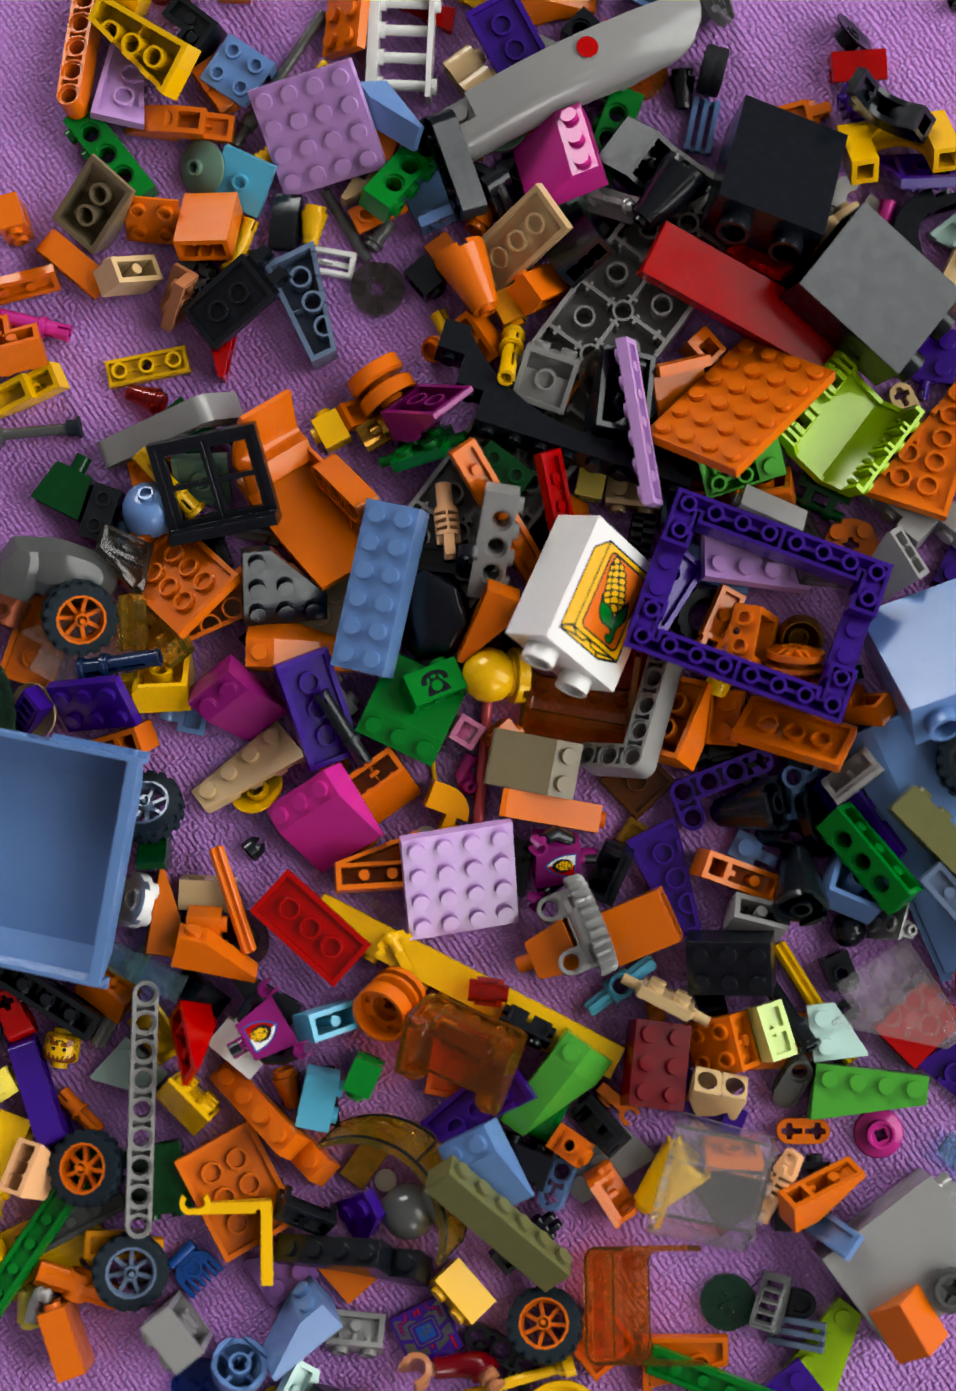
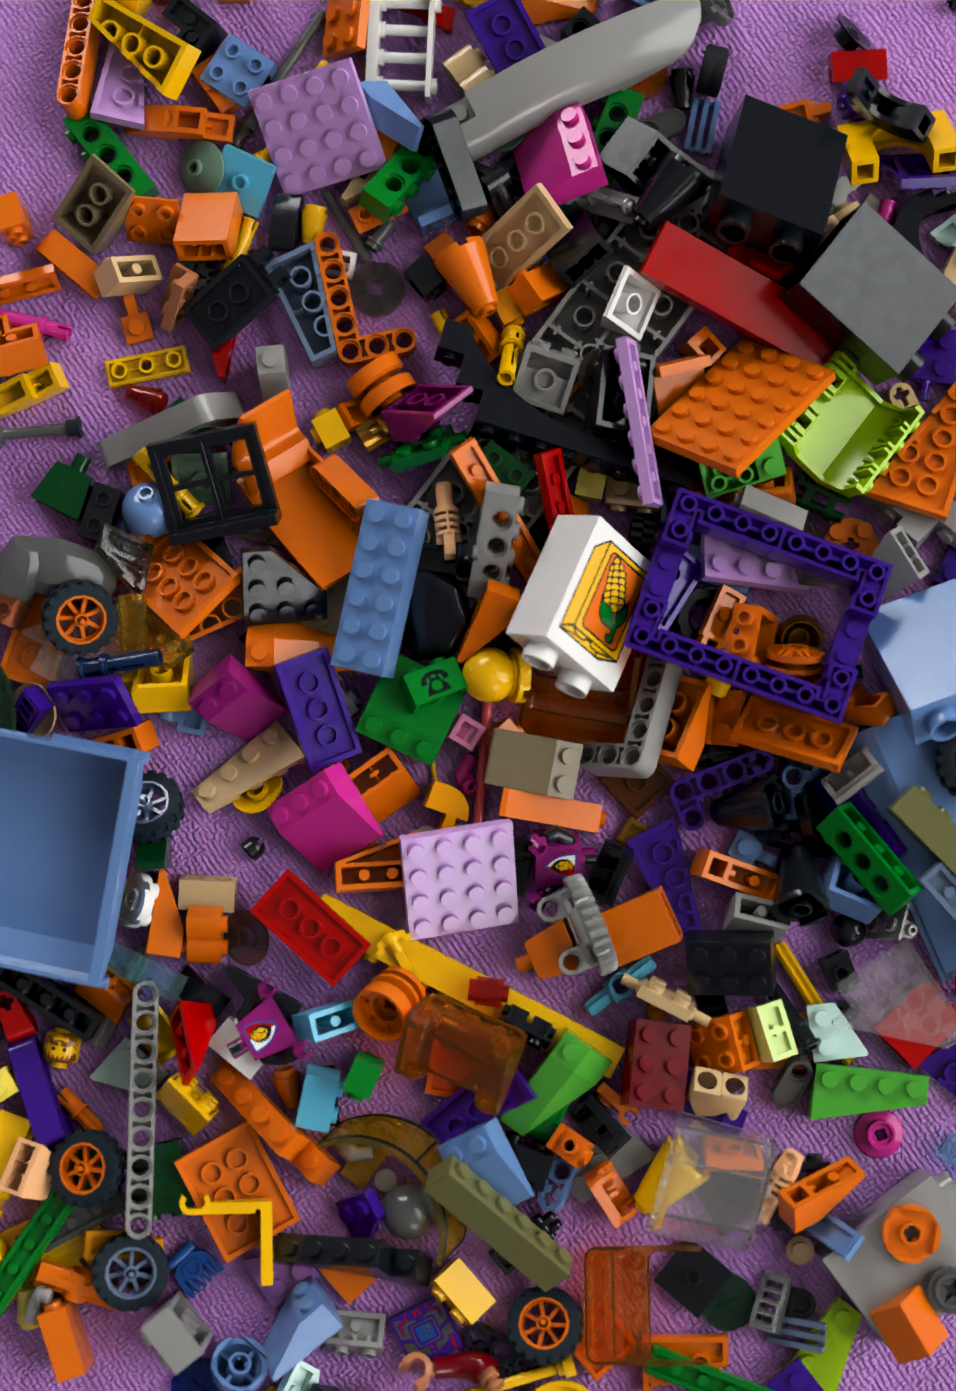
orange slope [171,923,258,983] -> none
orange axle [209,845,257,954] -> none
black hinge [273,1184,337,1236] -> none
black pin [313,688,373,769] -> none
orange plate [421,335,440,363] -> none
red sticker [576,36,599,58] -> none
orange beam [775,1117,830,1144] -> none
none -> orange plate [121,294,155,346]
none -> light grey slope [255,344,293,403]
none -> orange beam [315,232,417,368]
none -> light grey arm [335,1138,374,1162]
none -> white slope [600,265,661,341]
none -> dark grey piece [641,108,686,140]
none -> black plate [654,1236,734,1318]
none -> tan plate [785,1235,814,1265]
none -> orange plate [881,1203,941,1264]

